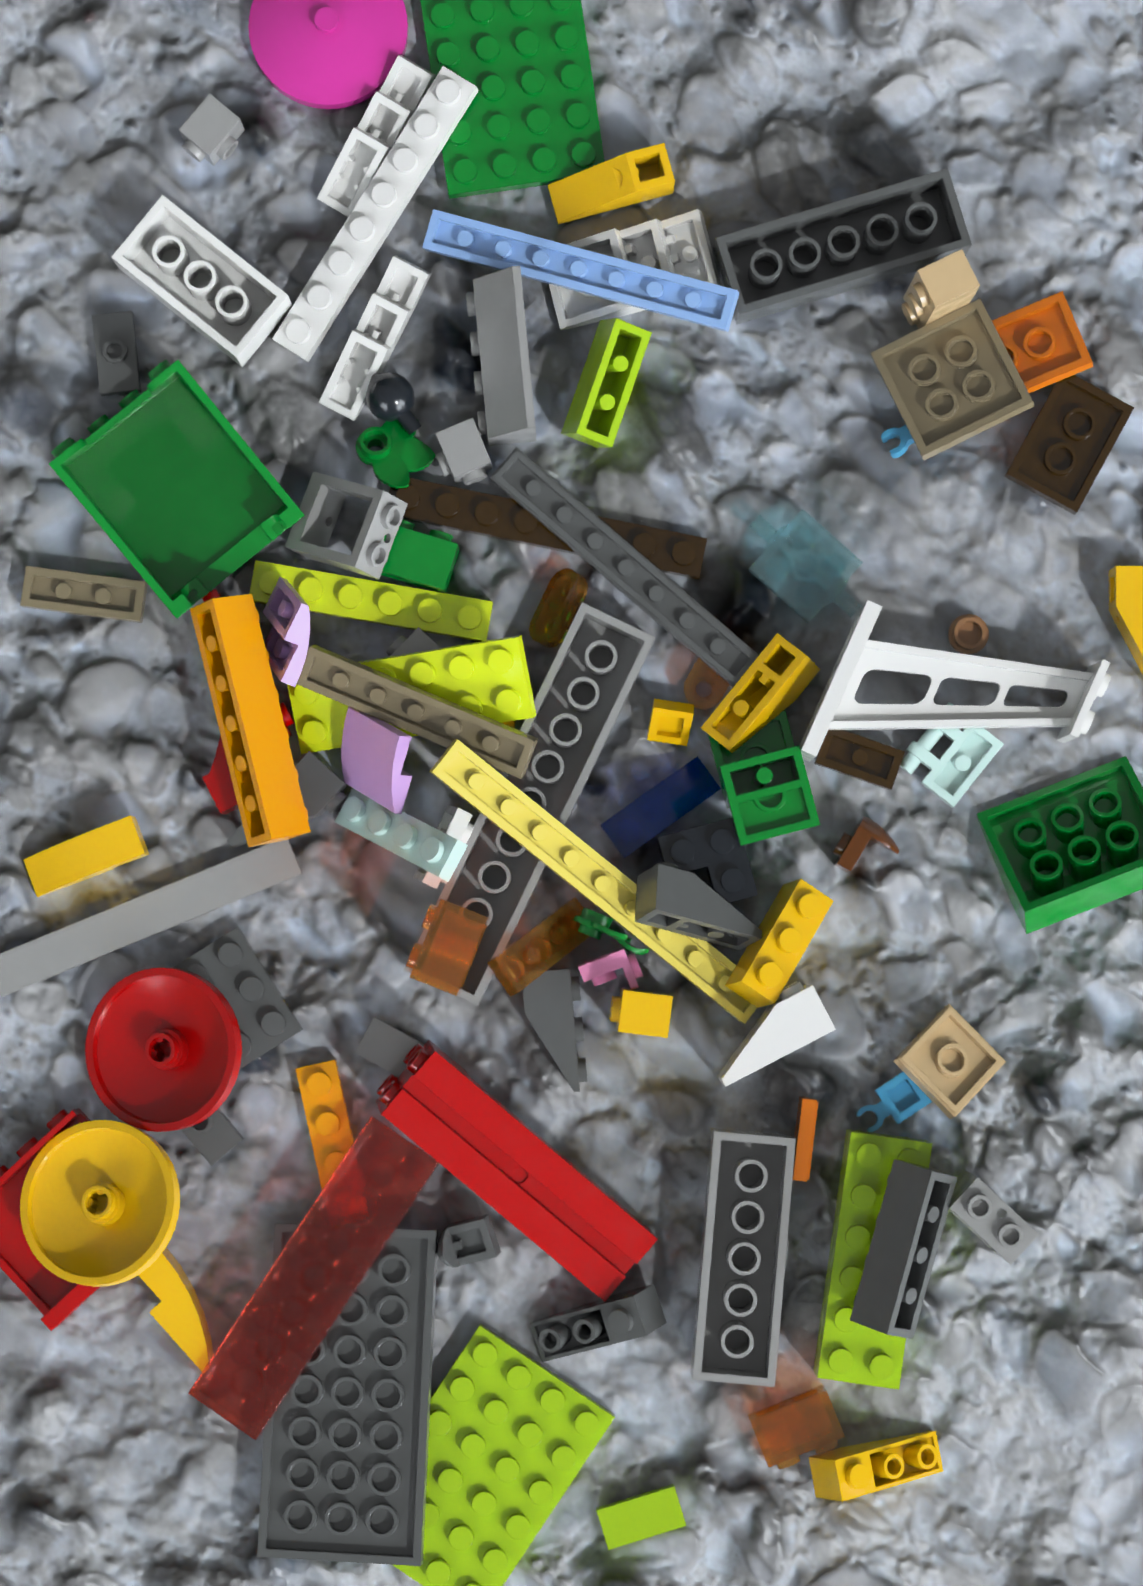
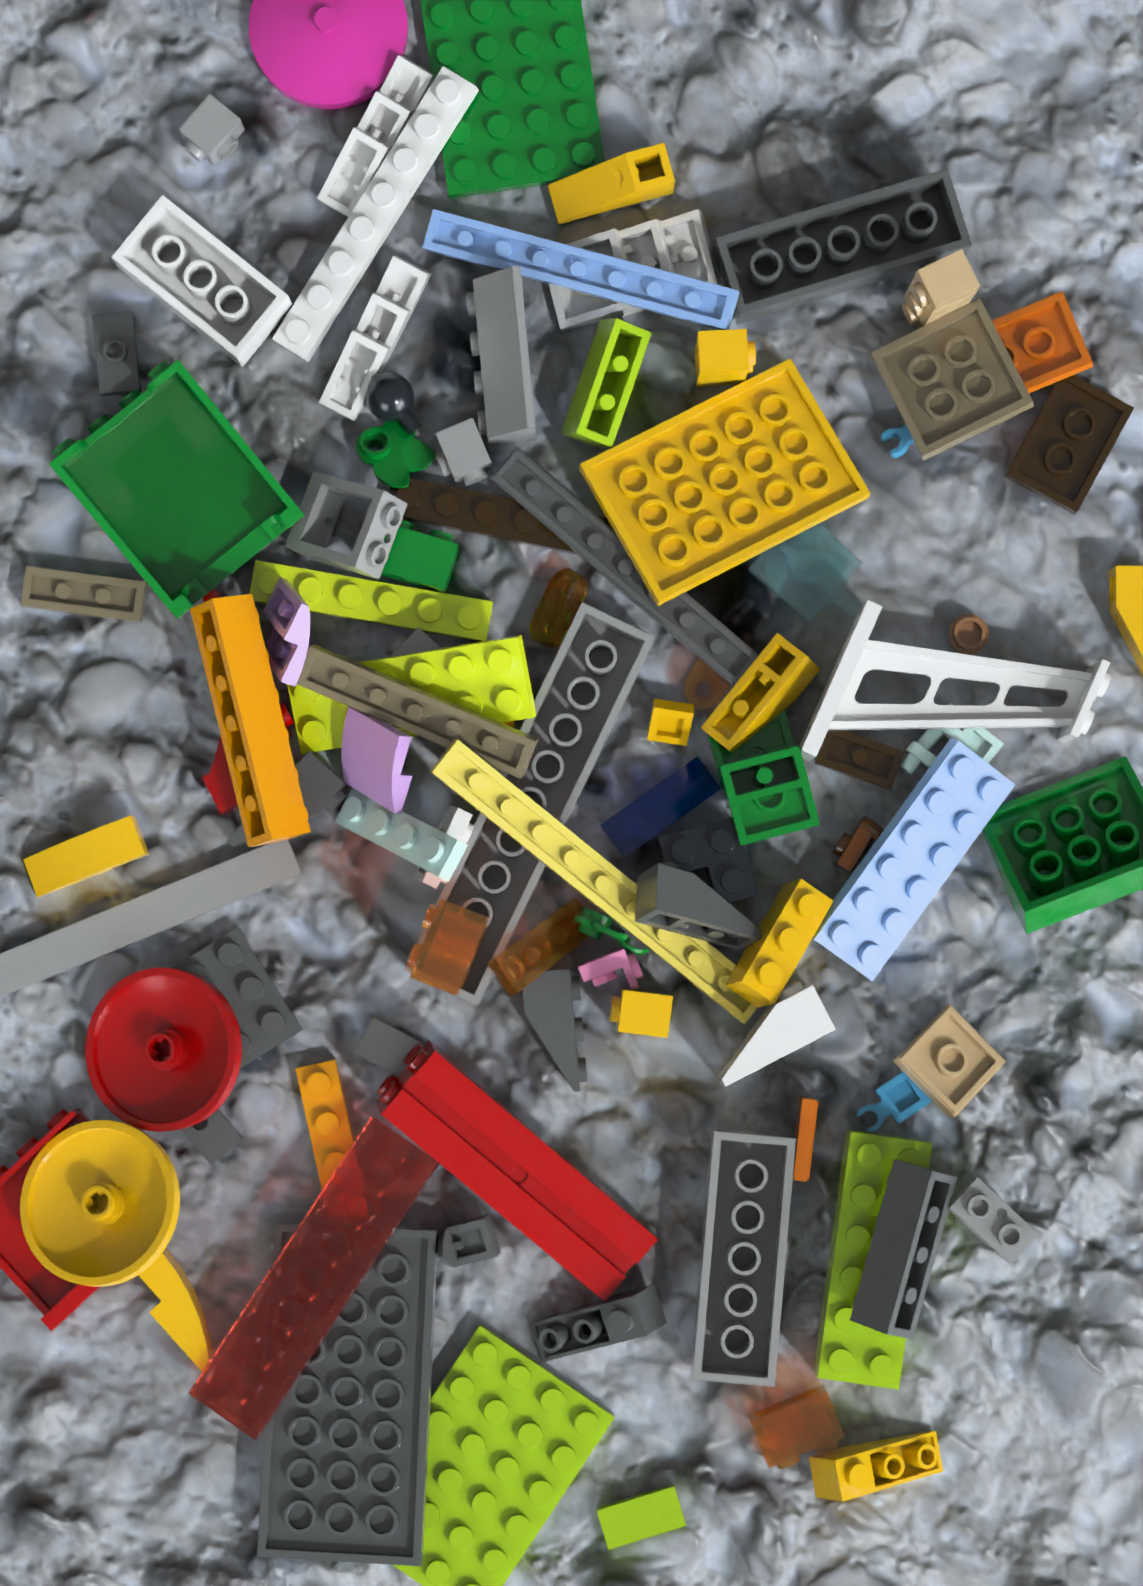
none -> yellow plate [579,358,870,606]
none -> yellow brick [694,329,756,387]
none -> light blue plate [813,737,1015,981]

